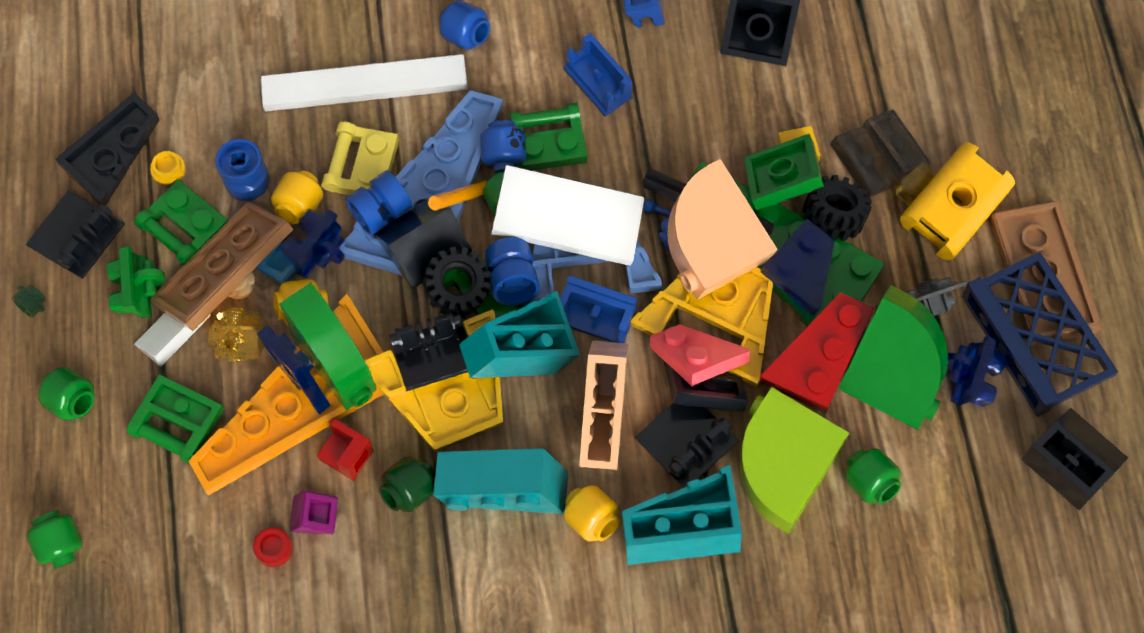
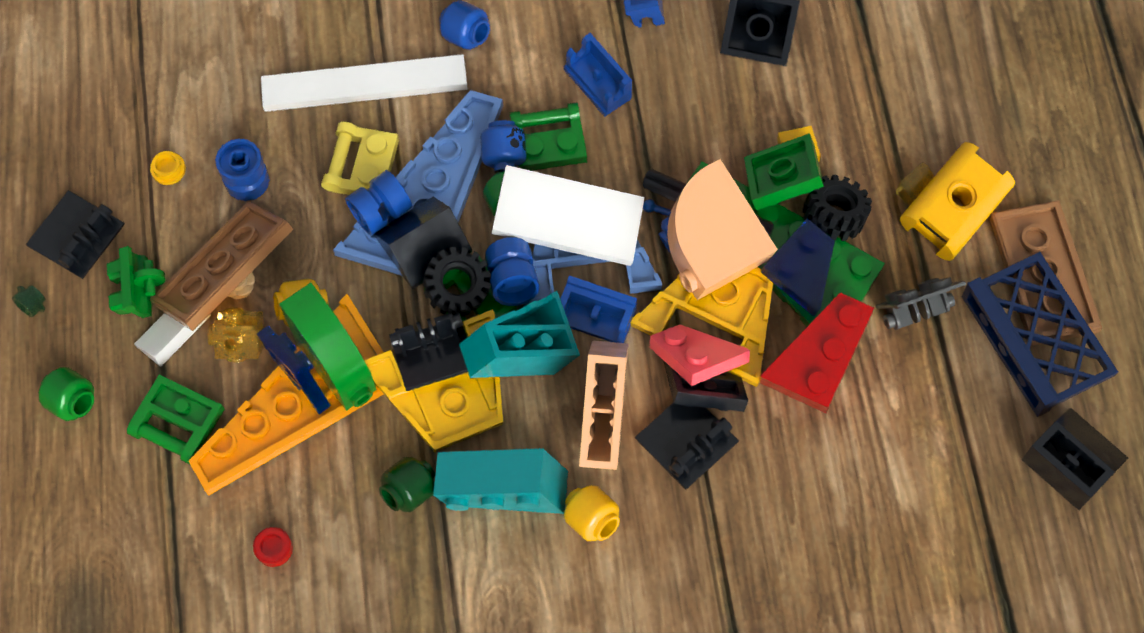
green head [26,510,83,569] -> none
black wing [55,93,160,206] -> none
green plate [134,180,228,265] -> none
dark azure tile [256,242,307,285] -> none
yellow head [271,170,323,224] -> none
clear blue hips [280,209,345,279] -> none
magenta slope [290,490,338,534] -> none
red panel [317,418,374,481] -> none
light orange bar [428,180,487,210] -> none
teal wedge [622,465,742,565] -> none
lime brick [739,387,849,534] -> none
clear smoke slope [830,109,931,198] -> none
green brick [838,285,948,430] -> none
green head [845,448,902,504] -> none
clear blue hips [947,336,1007,407] -> none

